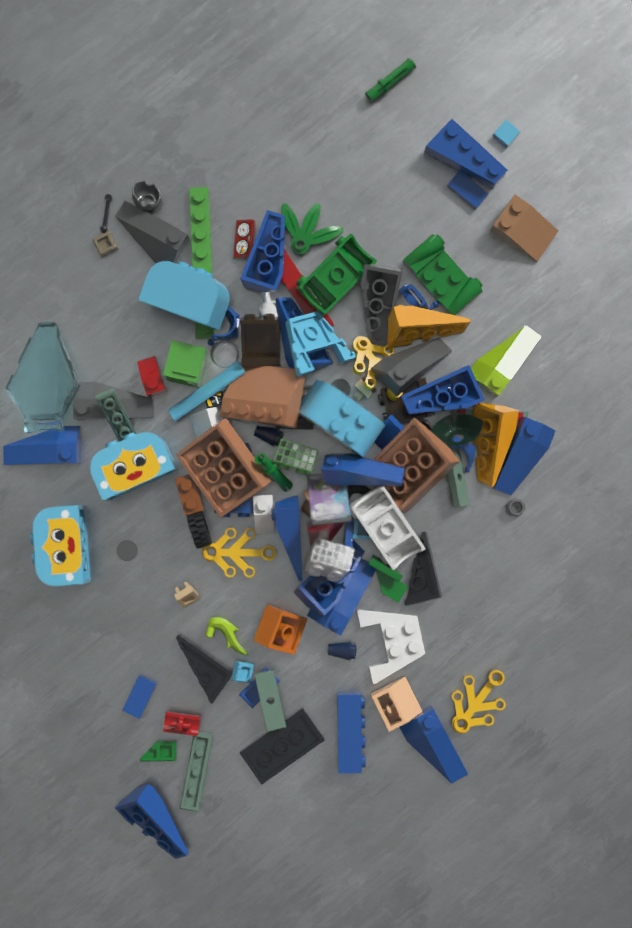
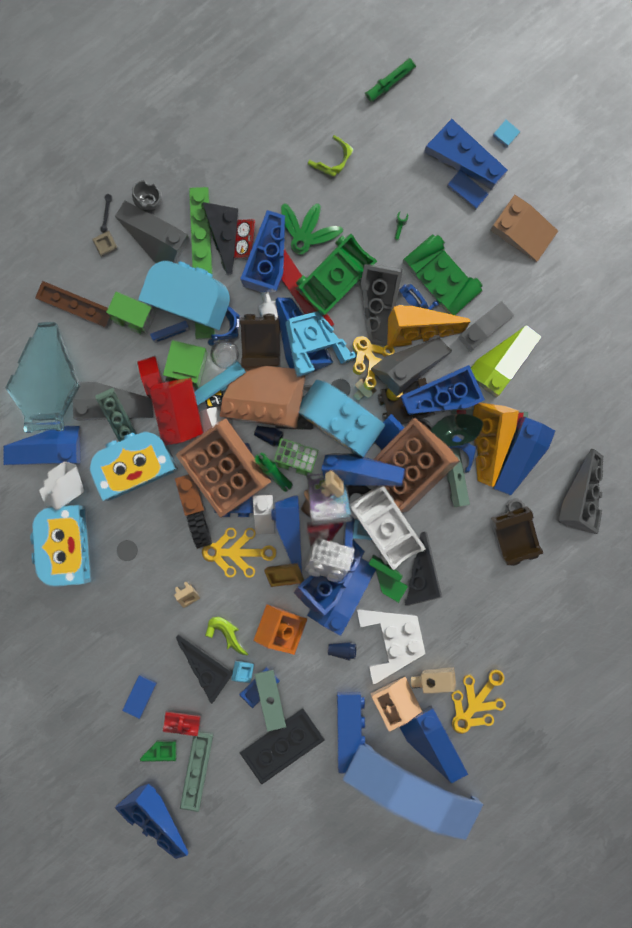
none -> reddish brown plate [35,281,110,328]
none -> white piece [39,462,85,510]
none -> bright green brick [106,292,156,334]
none -> blue tile [150,320,190,343]
none -> red slope [150,378,203,445]
none -> black wing [201,202,238,275]
none -> pearl gold tile [264,563,304,587]
none -> lime helmet [308,135,353,177]
none -> tan tile [321,470,344,498]
none -> medium blue panel [343,743,483,840]
none -> green hand [394,212,408,240]
none -> tan torso [411,667,456,693]
none -> dark grey slope [458,301,514,352]
none -> dark brown panel [491,506,543,566]
none -> dark grey wedge [559,449,603,534]

